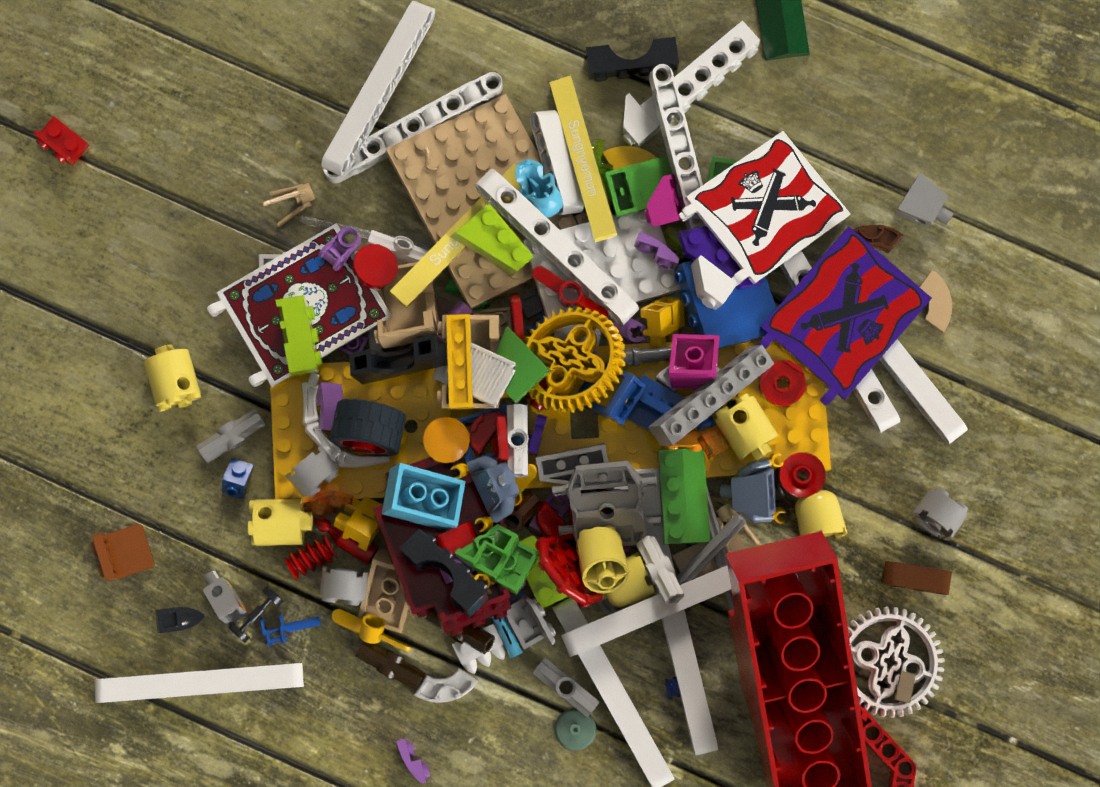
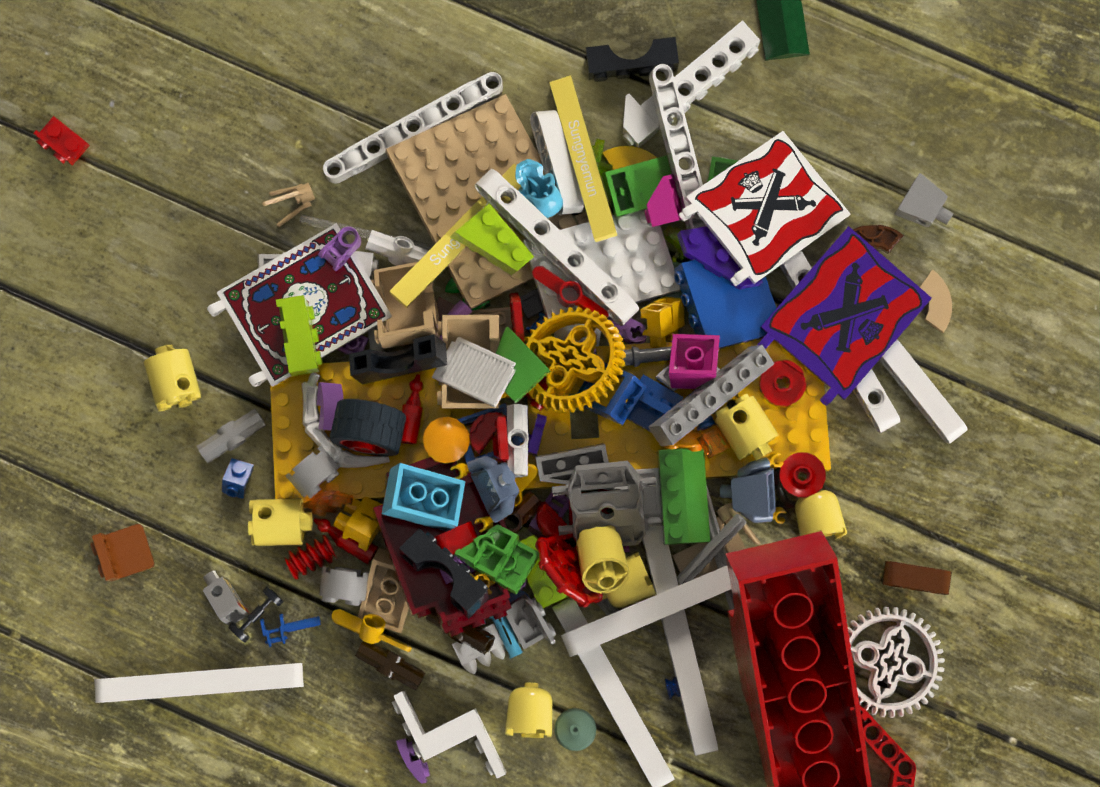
black plate [155,607,205,633] -> none
white beam [321,1,435,177] -> none
red tile [352,244,398,289] -> none
white tile [414,668,479,703] -> none
yellow plate [446,314,473,410] -> none
light grey piece [532,658,600,718] -> none
medium lavender slope [634,232,679,270] -> none
white piece [636,536,684,605] -> none
white slope [691,255,738,310] -> none
dark tan piece [894,671,916,703] -> none
light grey brick [912,487,968,541] -> none
none -> white bracket [392,691,507,778]
none -> red wheel [401,374,424,445]
none -> light yellow cylinder [505,682,552,738]

